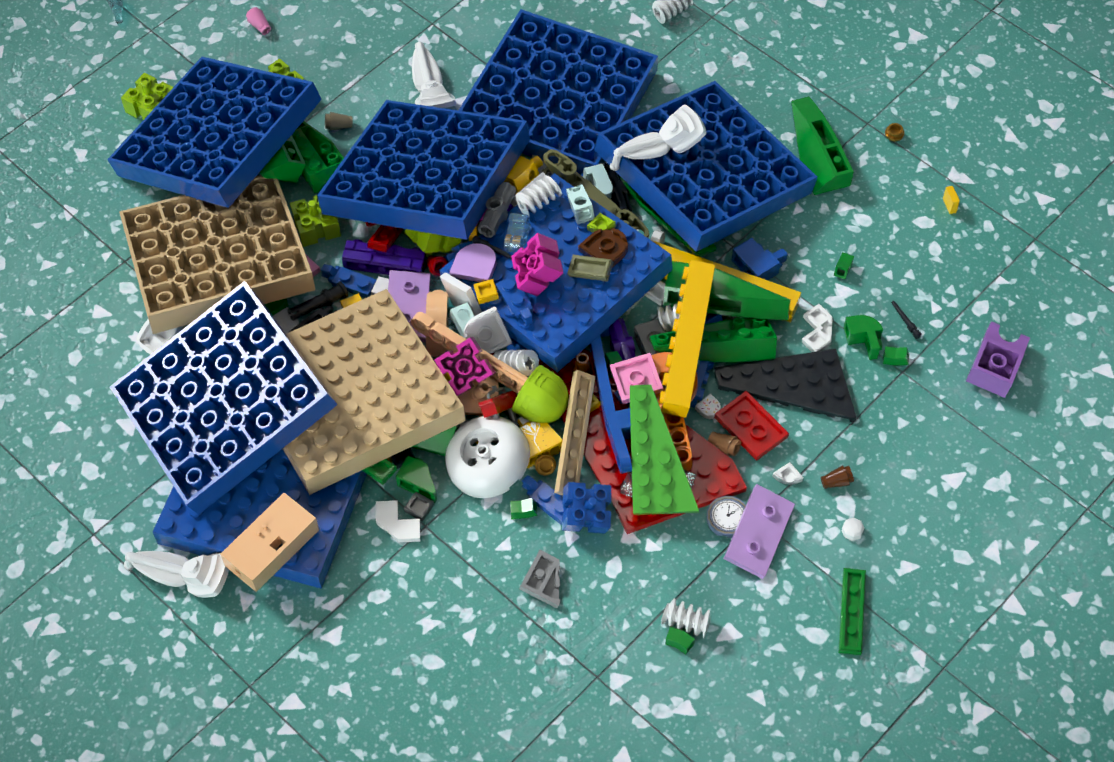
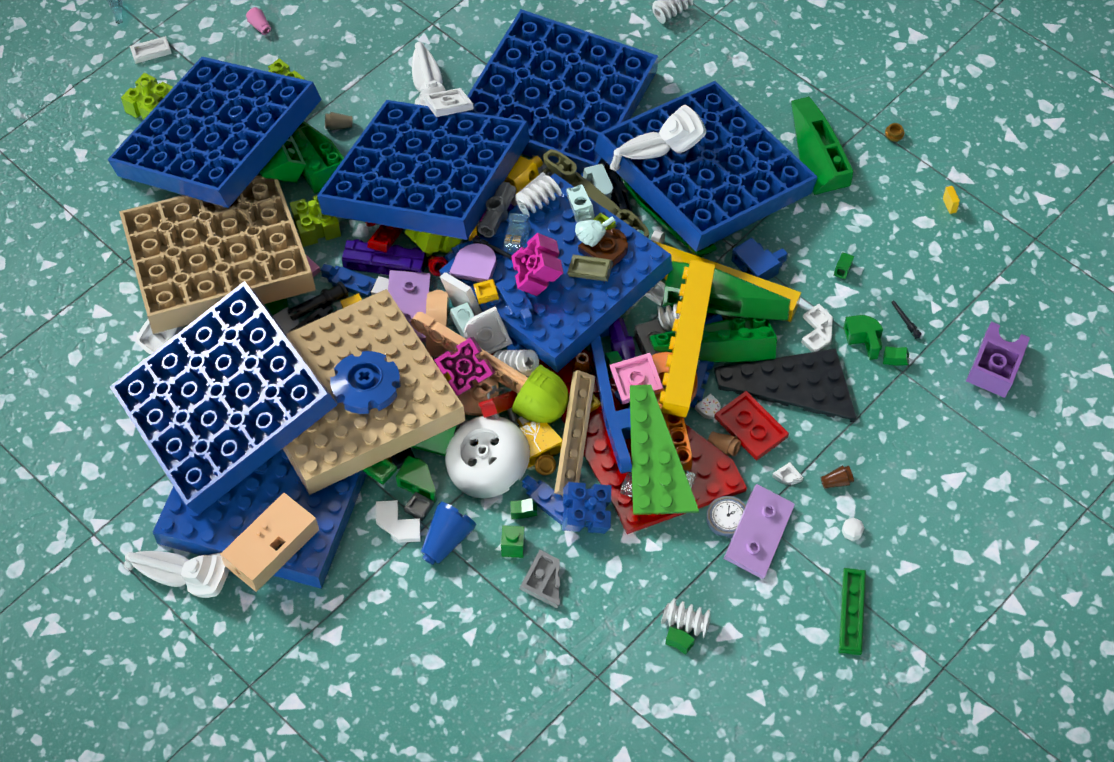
none -> white tile [130,36,172,64]
none -> blue piece [330,351,401,414]
none -> blue cone [421,502,477,565]
none -> white tile [424,88,473,117]
none -> green brick [501,525,525,558]
none -> light aqua piece [575,216,615,247]

